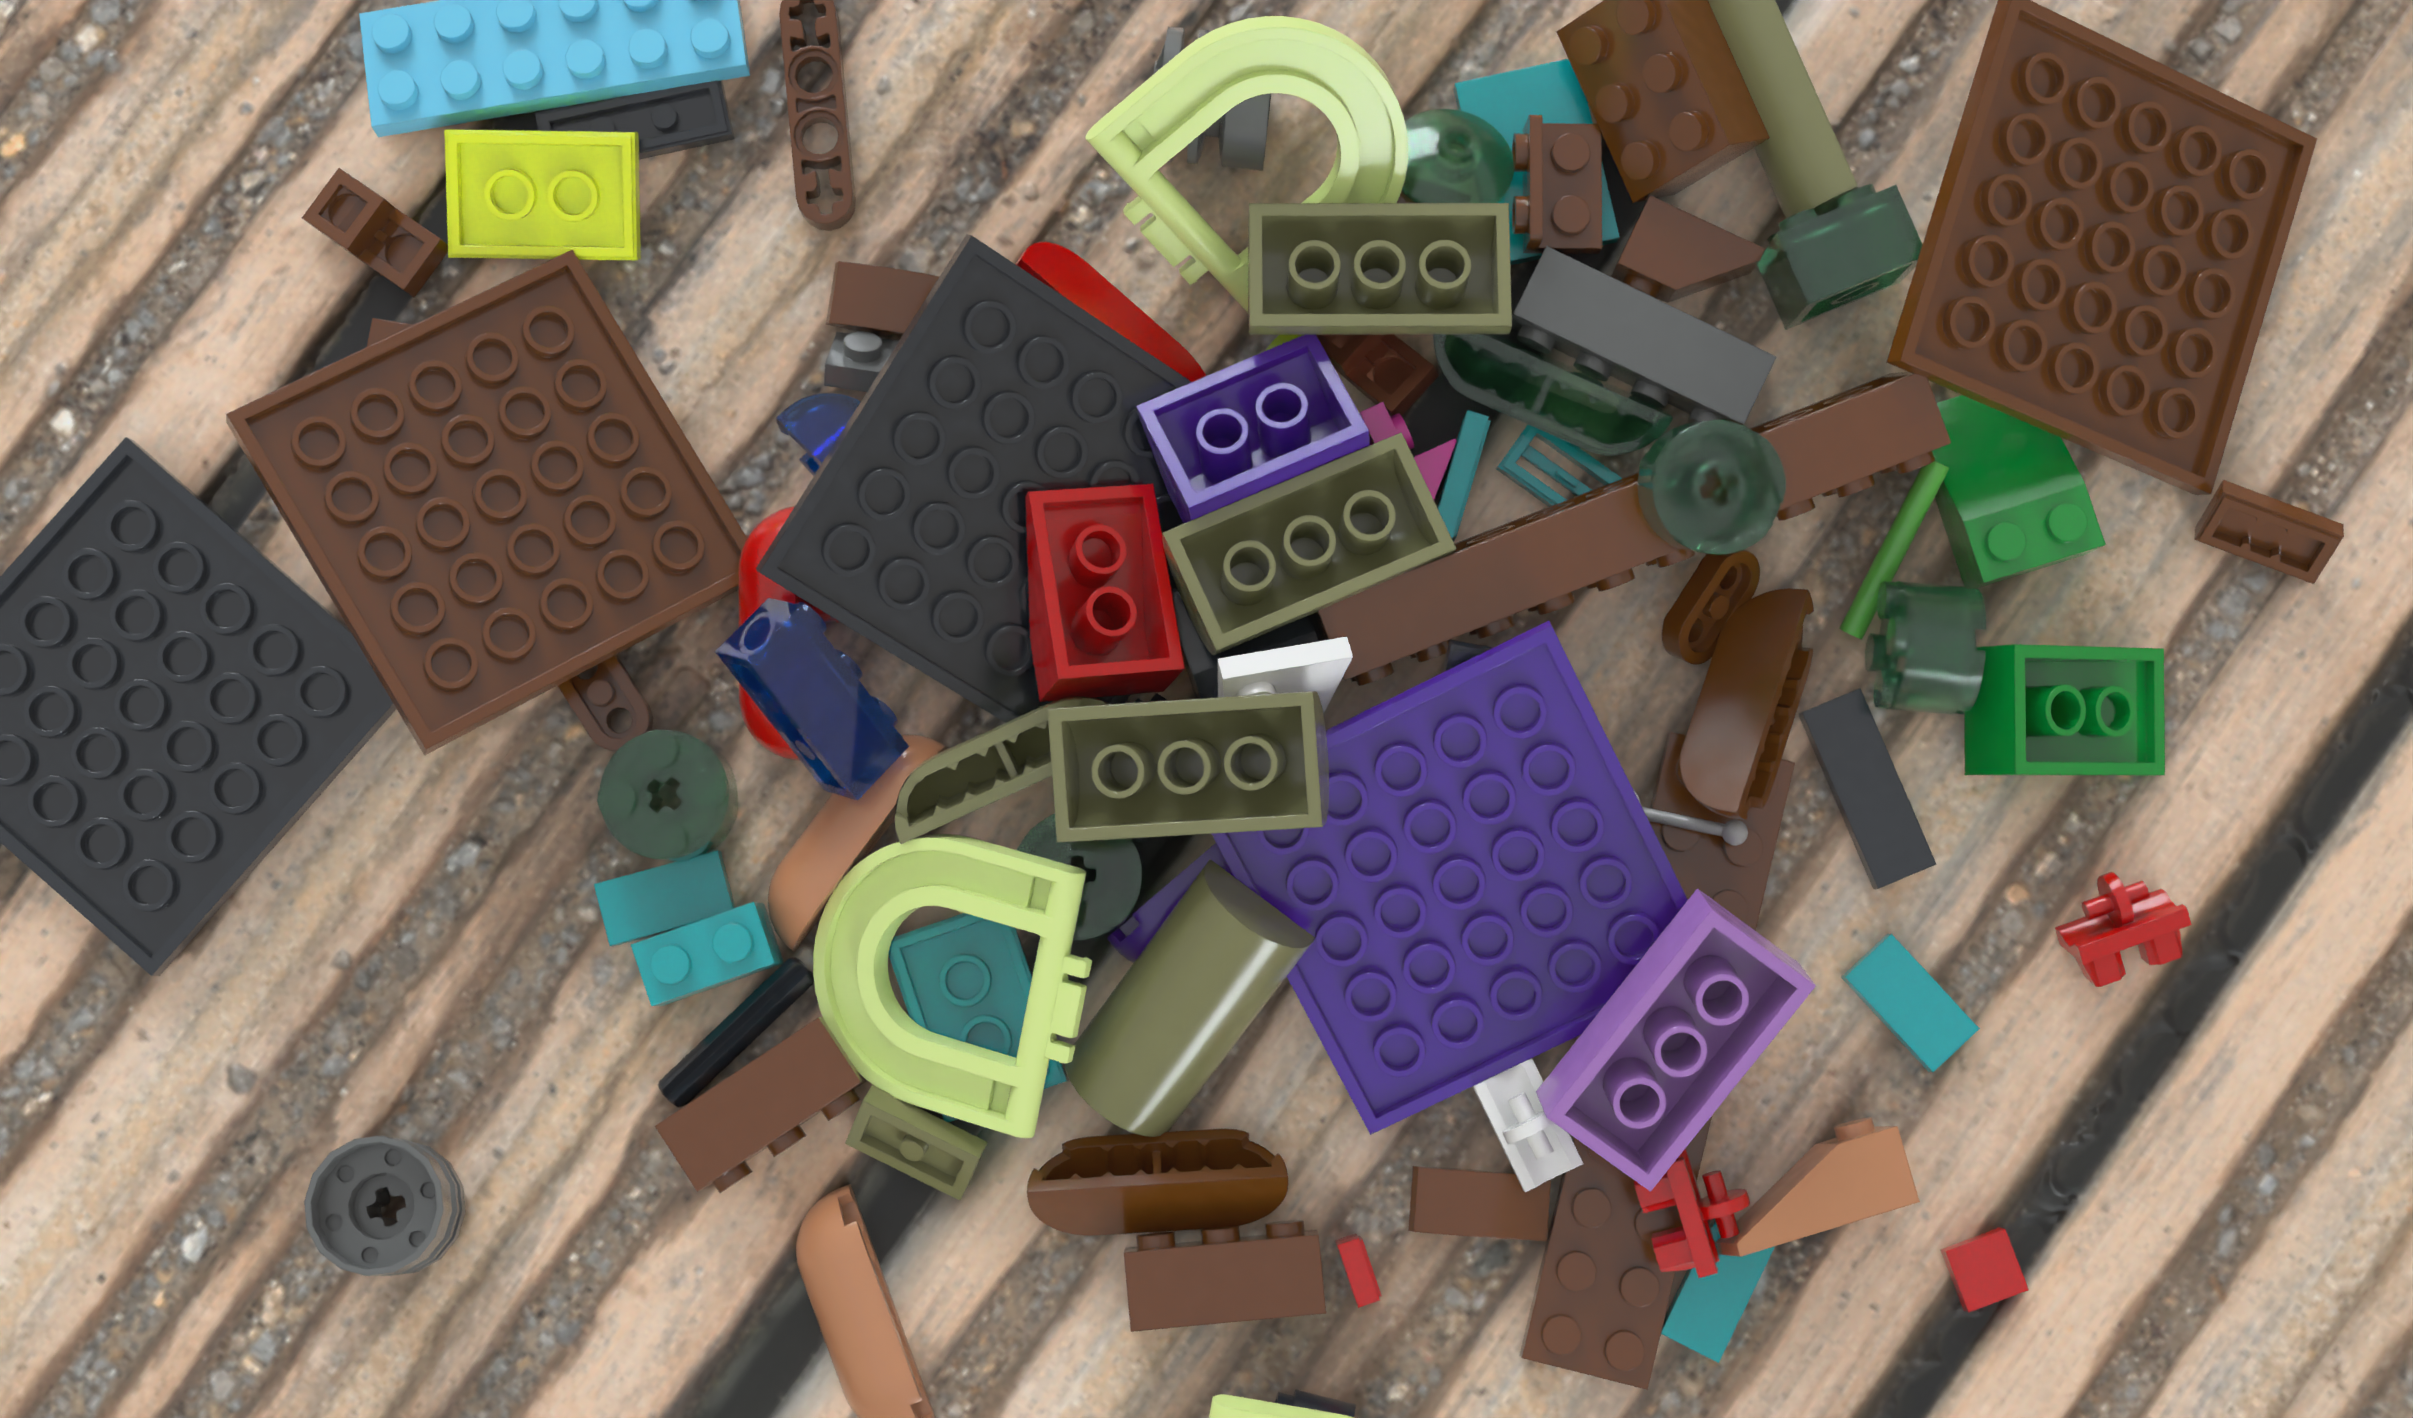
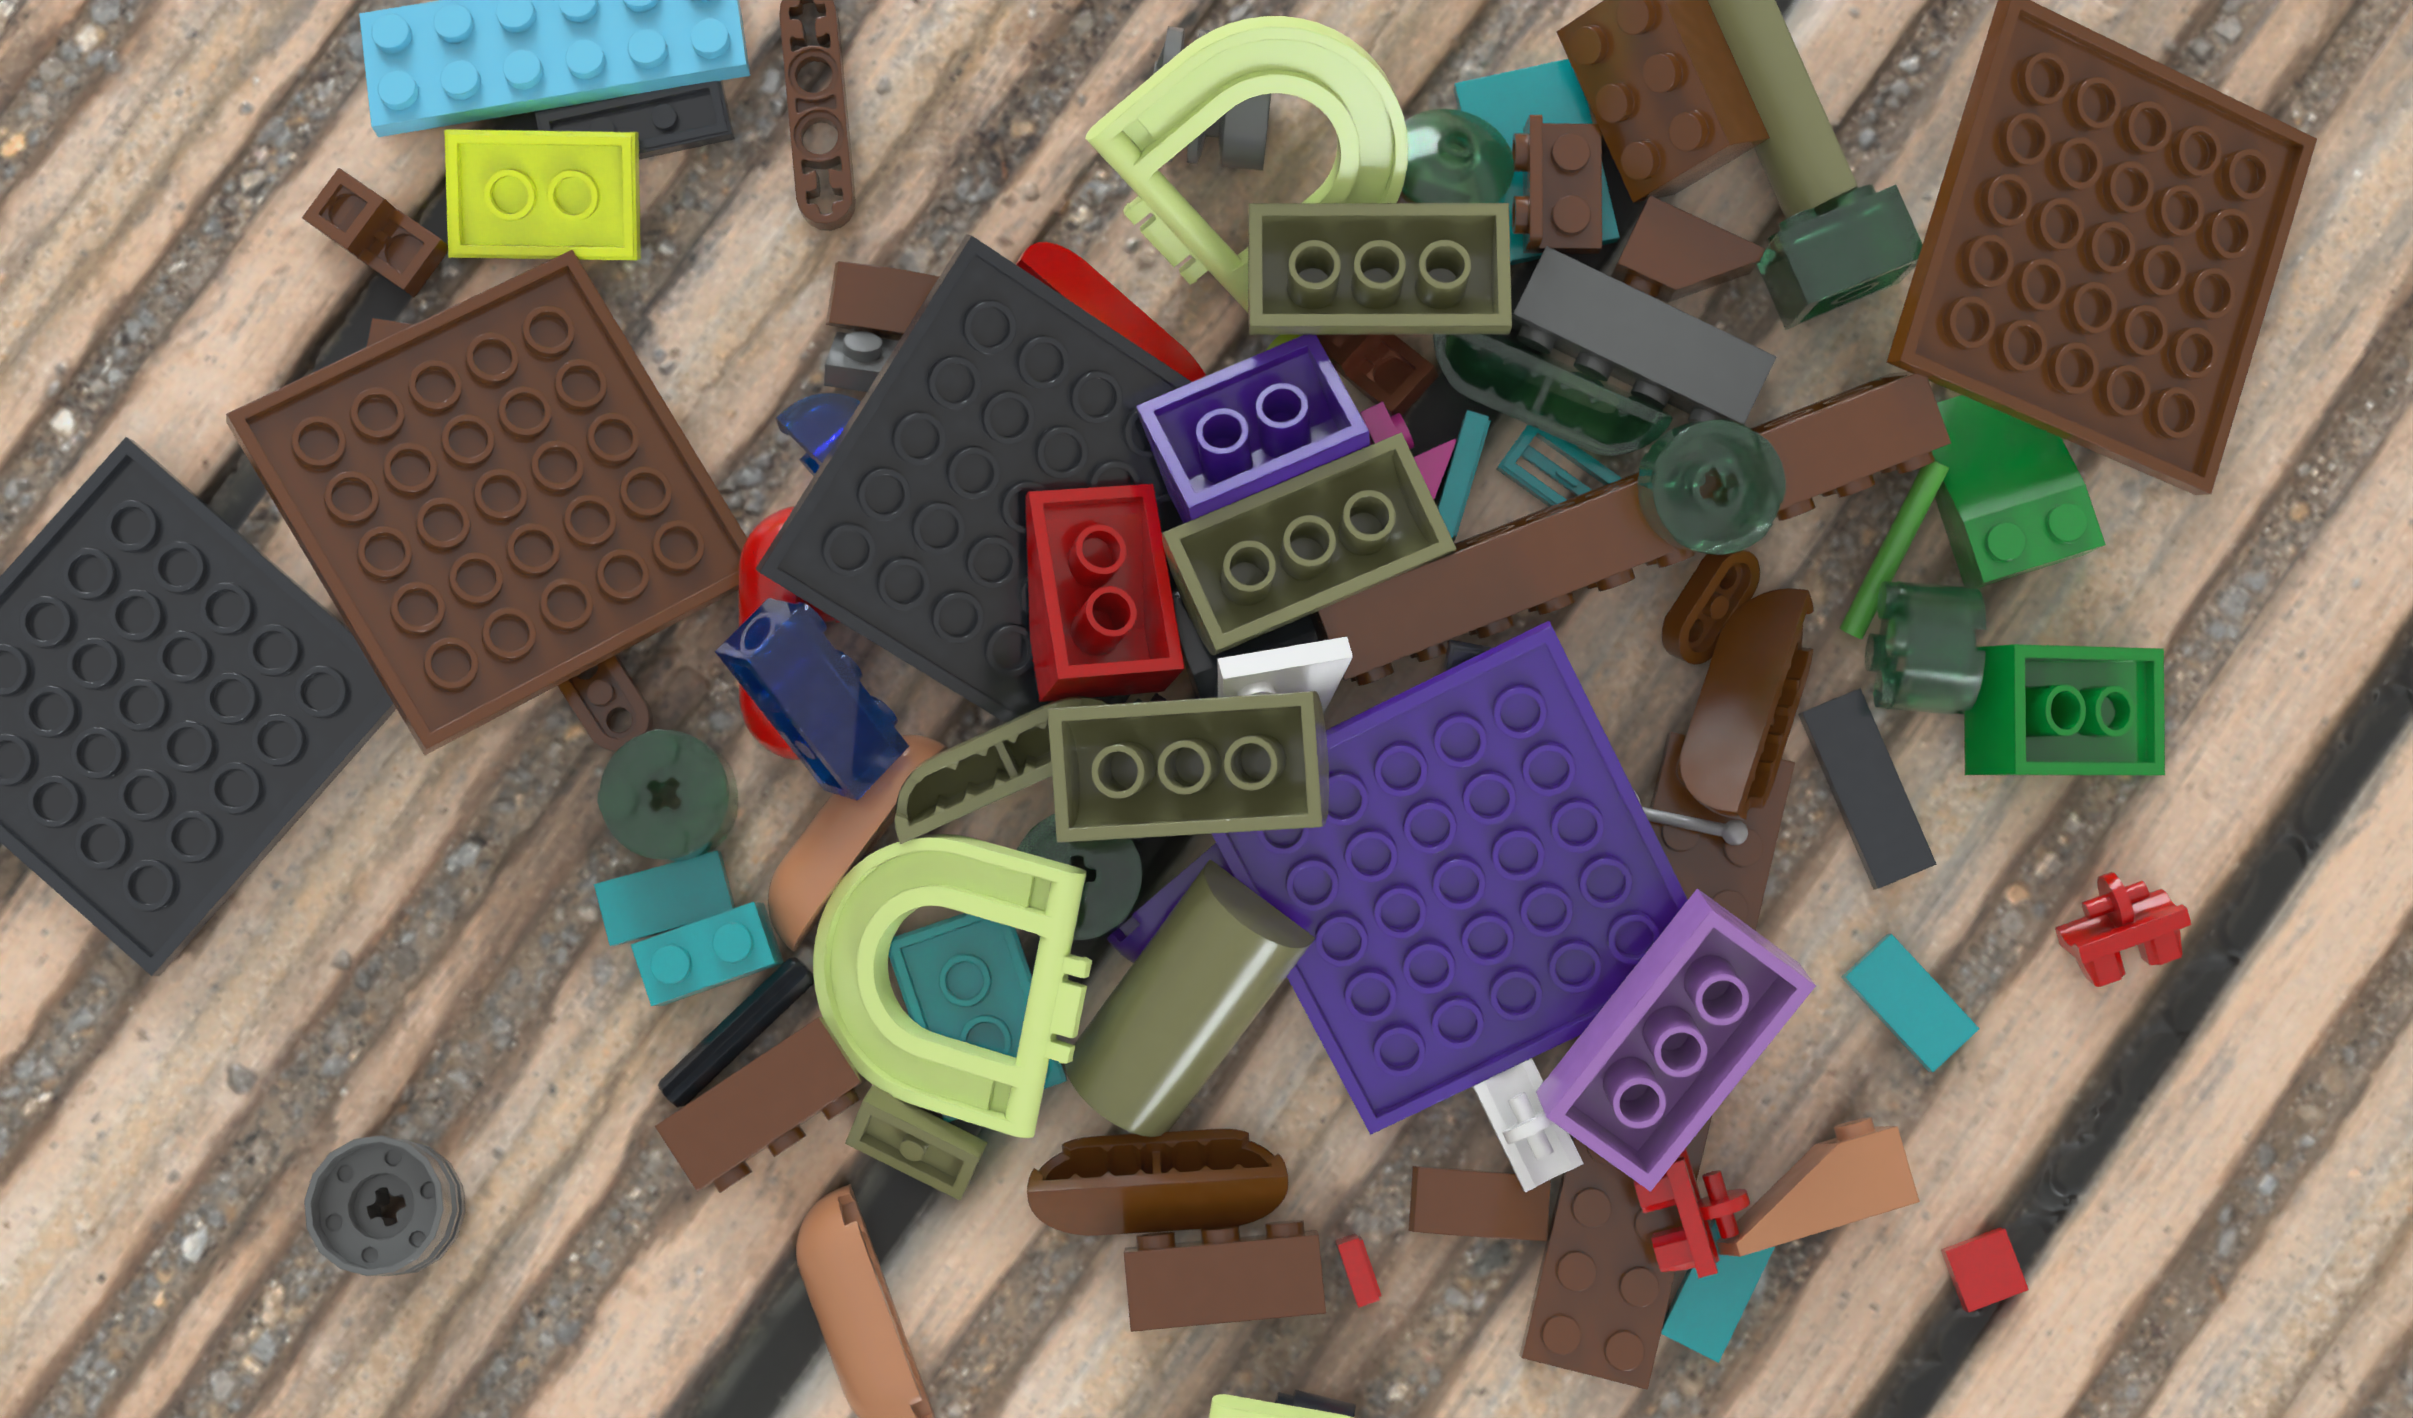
reddish brown plate [2194,480,2344,584] -> none

